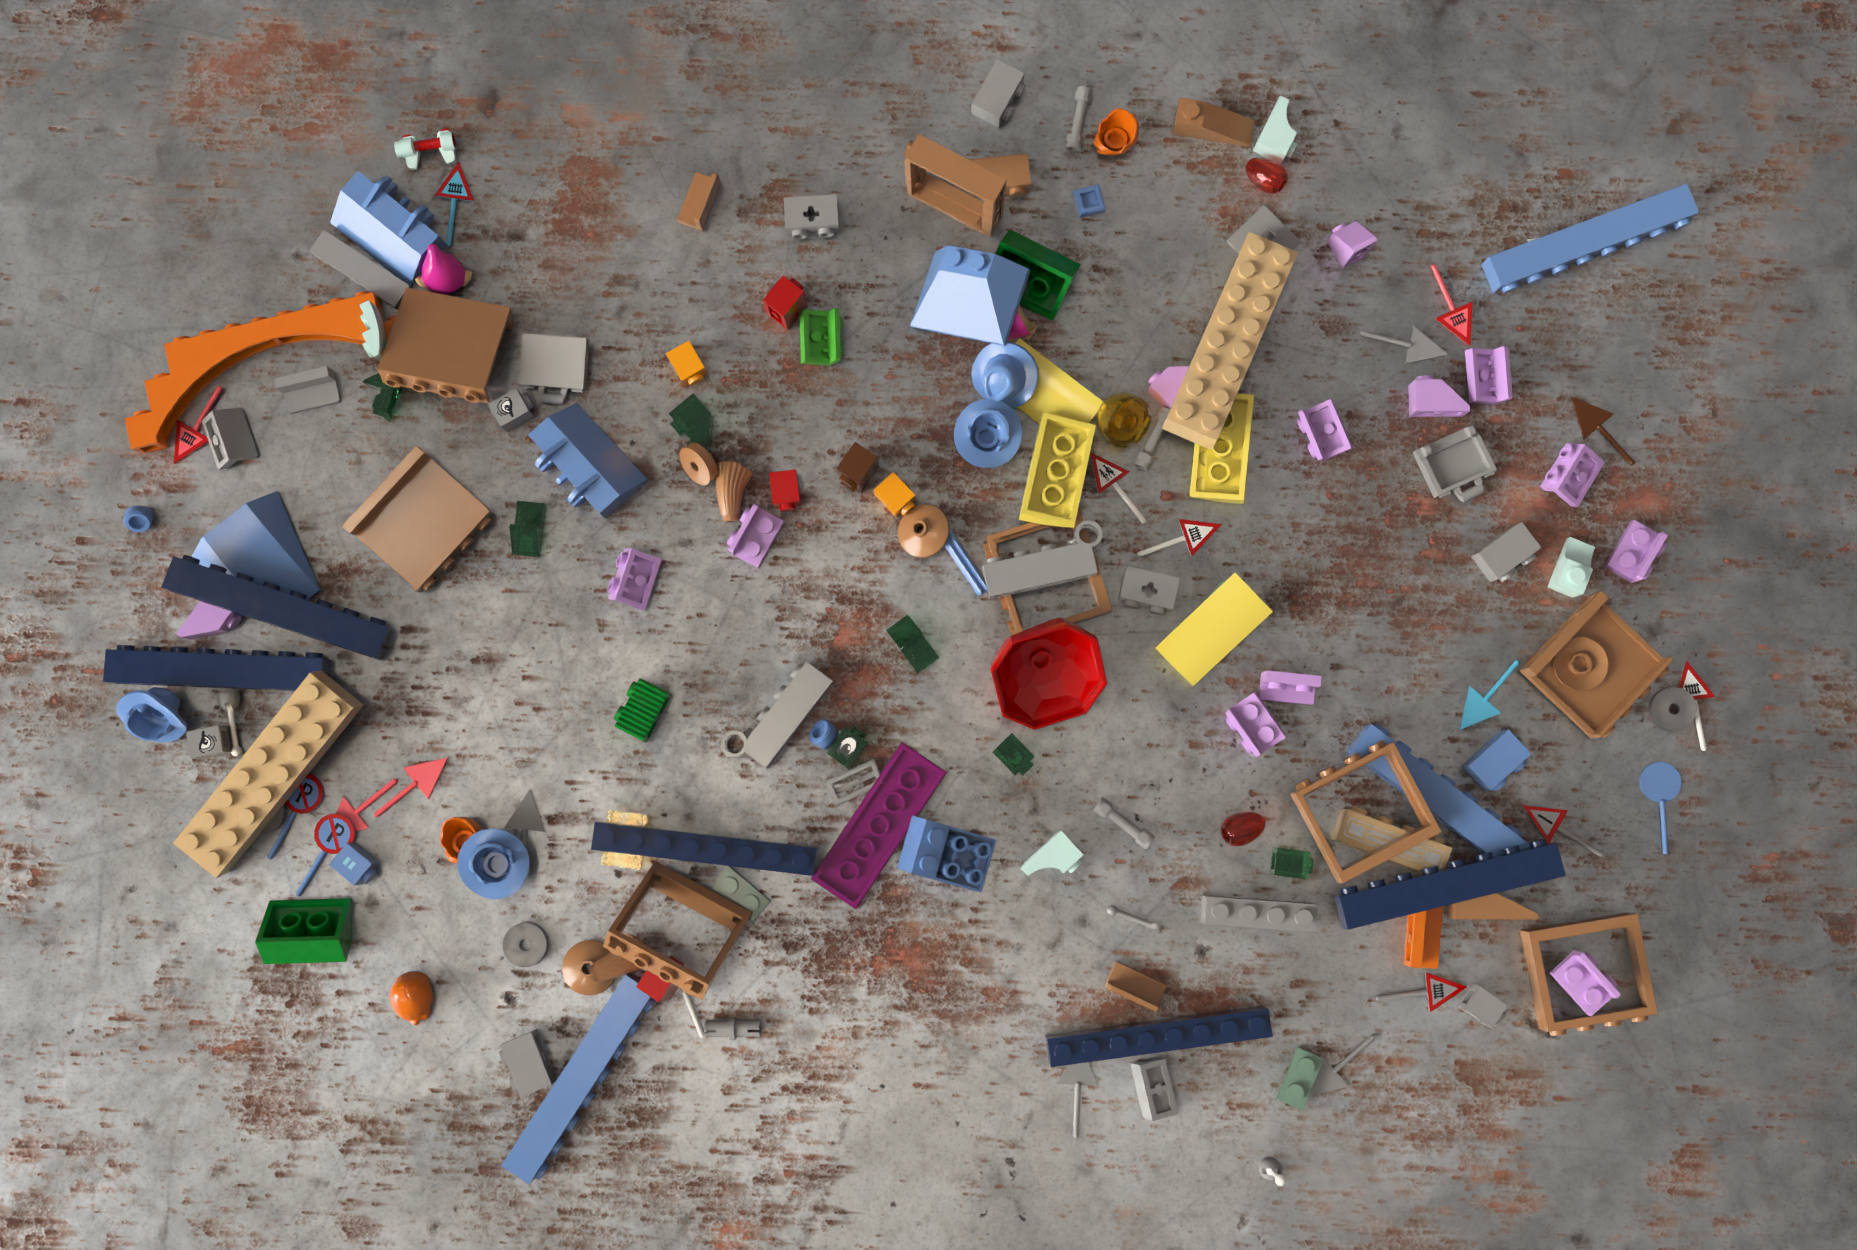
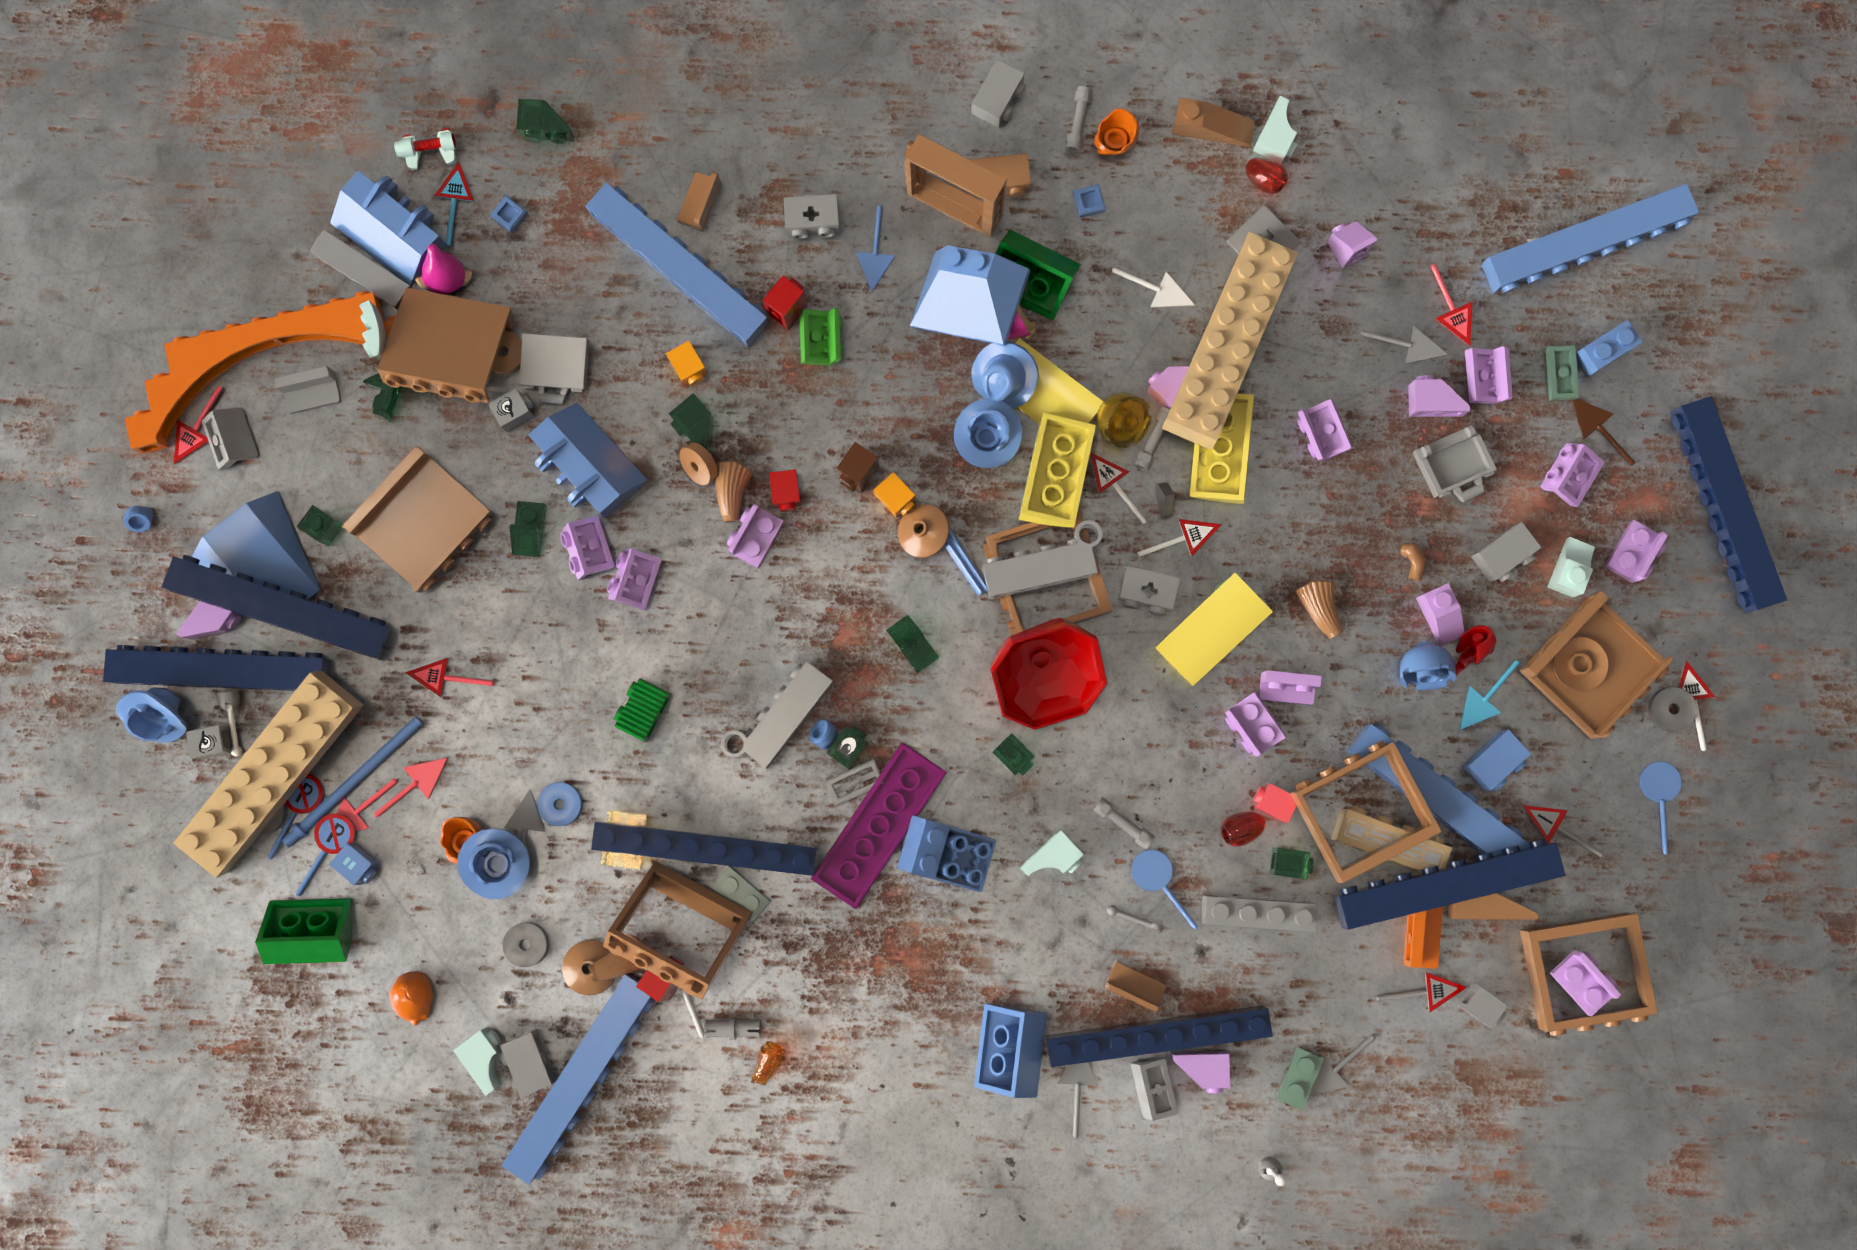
none -> medium blue bar [282,716,424,847]
none -> clear green brick [296,505,343,546]
none -> piece [405,658,494,697]
none -> light aqua arch [453,1027,502,1096]
none -> medium blue tile [490,195,528,234]
none -> medium nougat piece [492,331,522,375]
none -> clear green slope [516,99,575,144]
none -> medium blue piece [537,782,583,826]
none -> lavender bracket [560,516,615,580]
none -> medium blue brick [585,183,769,348]
none -> clear orange cone [751,1041,786,1085]
none -> medium blue piece [856,205,895,292]
none -> medium blue slope [974,1004,1047,1098]
none -> white piece [1112,268,1195,308]
none -> medium blue piece [1131,850,1198,930]
none -> flat silver tile [1155,482,1175,518]
none -> lavender slope [1170,1050,1231,1093]
none -> coral brick [1253,783,1296,823]
none -> medium nougat piece [1295,579,1343,639]
none -> medium nougat arm [1400,542,1426,582]
none -> medium blue cylinder [1400,641,1456,691]
none -> lavender slope [1416,583,1465,646]
none -> red piece [1455,625,1497,676]
none -> sand green plate [1545,345,1579,401]
none -> medium blue brick [1576,320,1643,377]
none -> dark blue brick [1671,396,1787,613]

